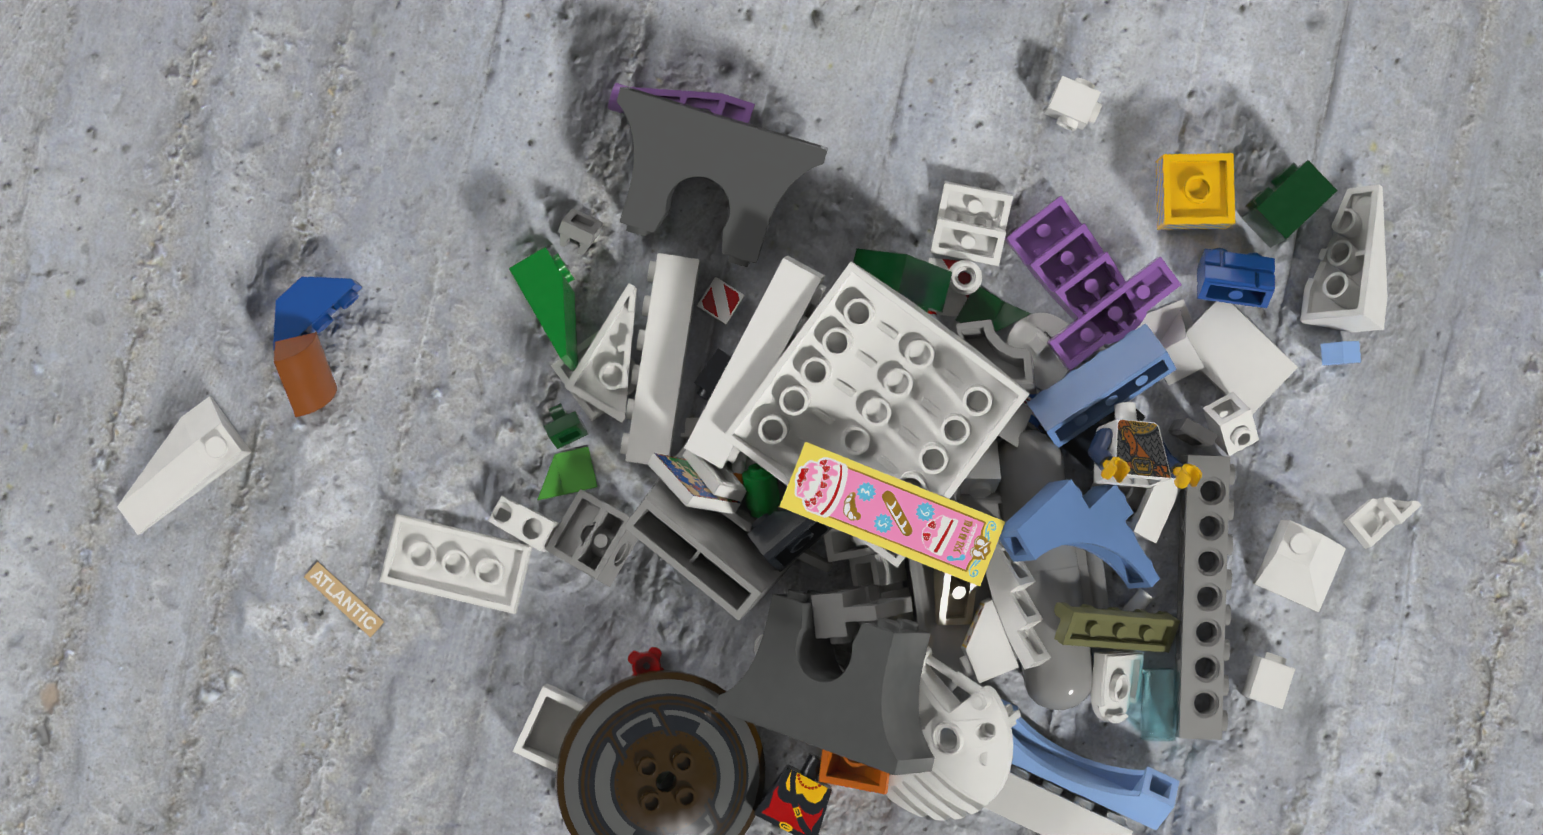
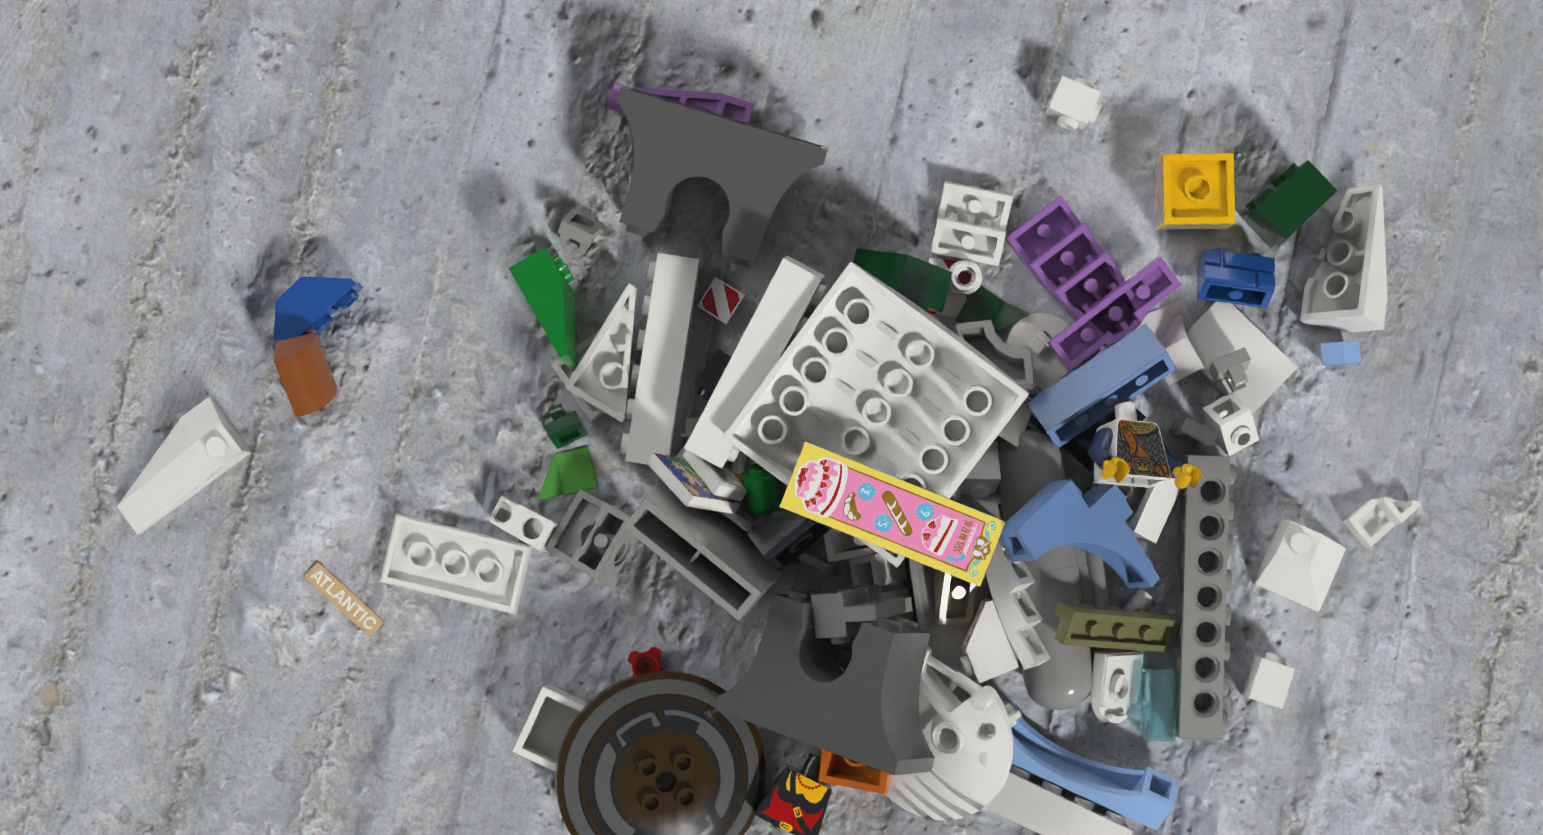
none -> light grey tile [1209,347,1251,393]

